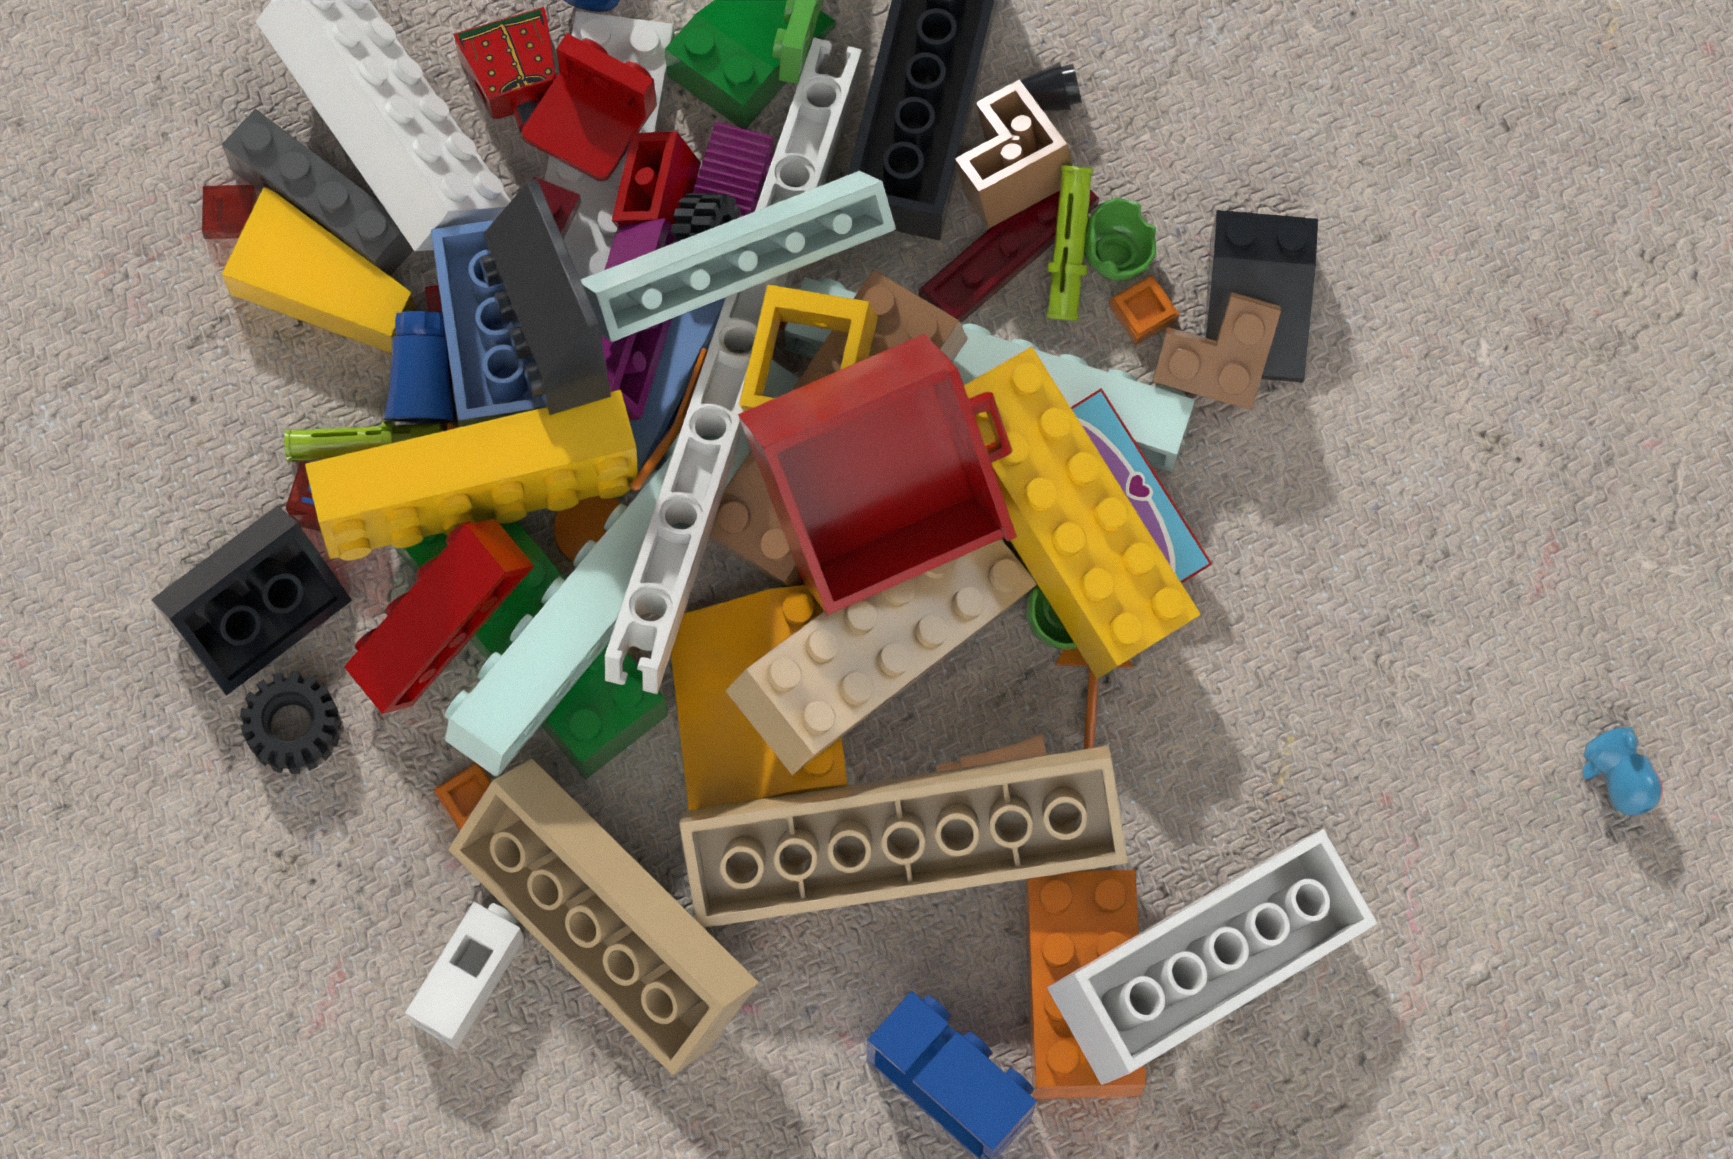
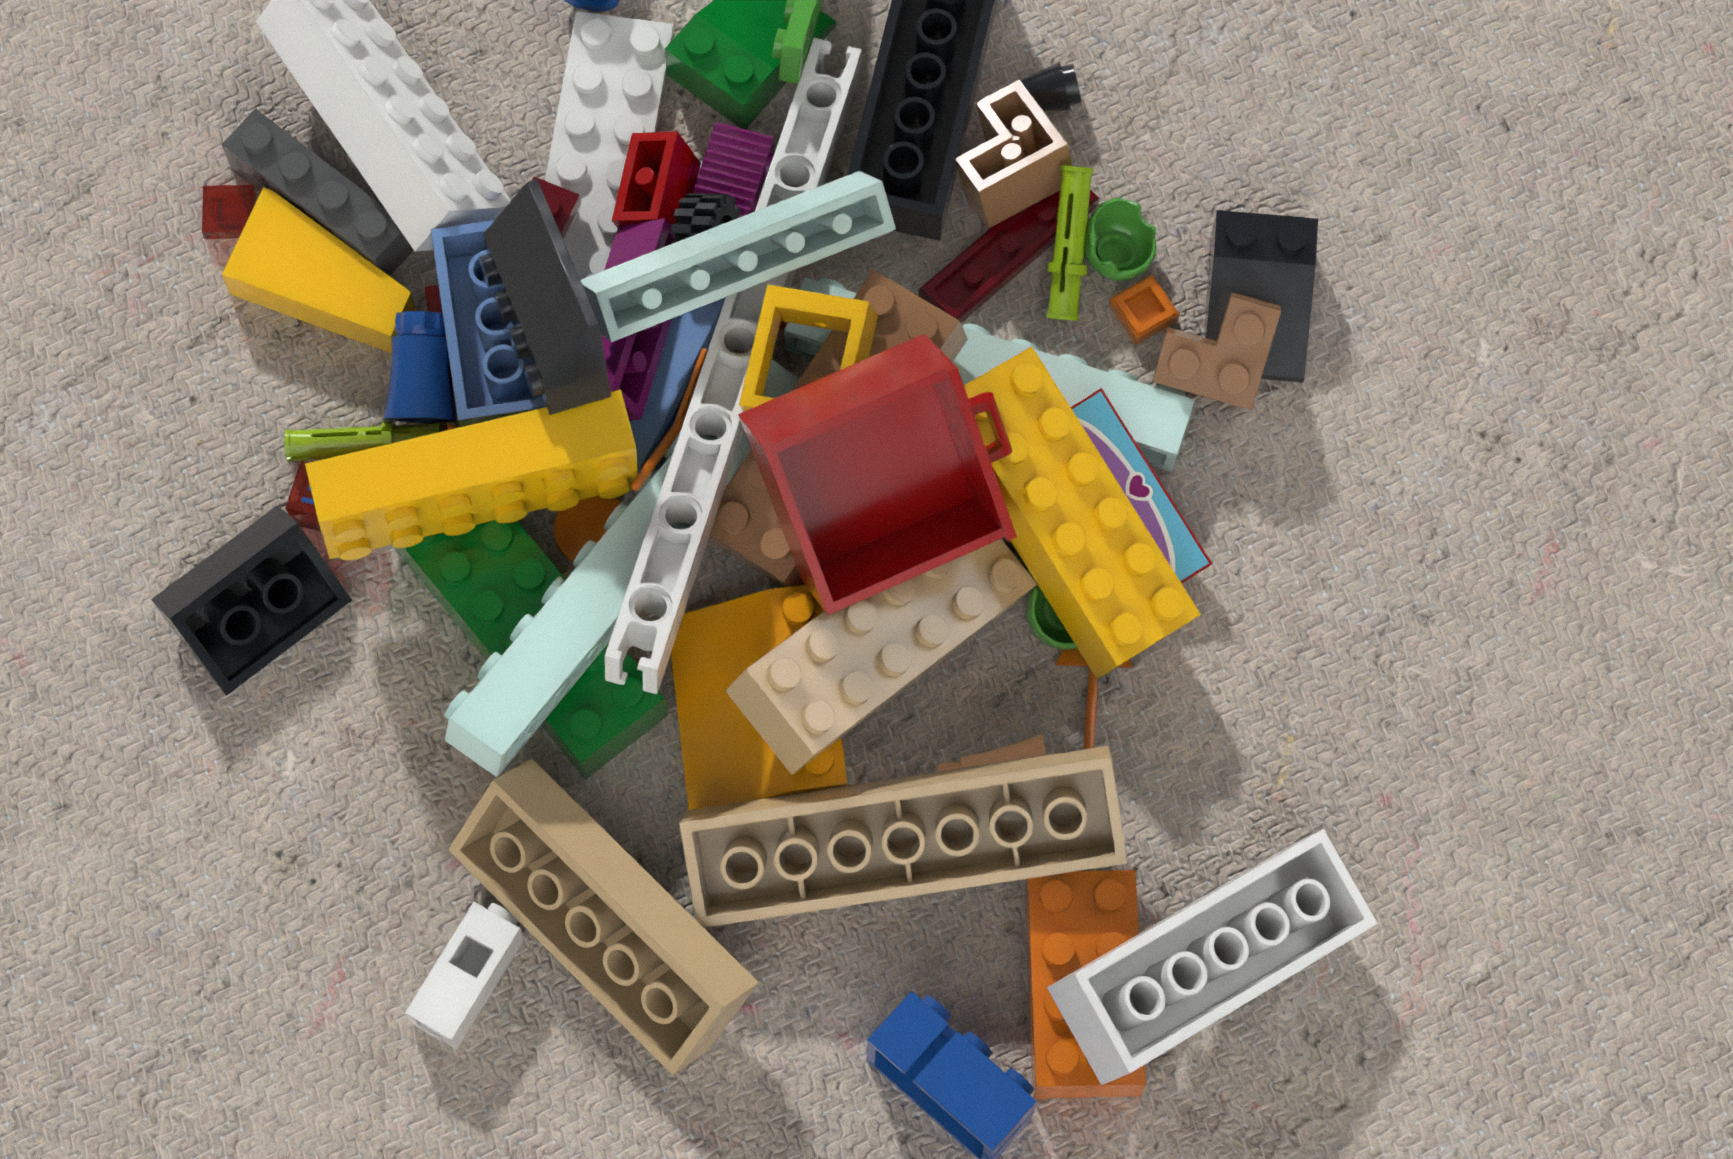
black tyre [240,671,341,774] -> none
red brick [344,519,534,714] -> none
orange tile [433,762,492,831] -> none
red torso [453,7,556,132] -> none
red bracket [522,33,657,182] -> none
dark azure animal [1582,727,1663,816] -> none

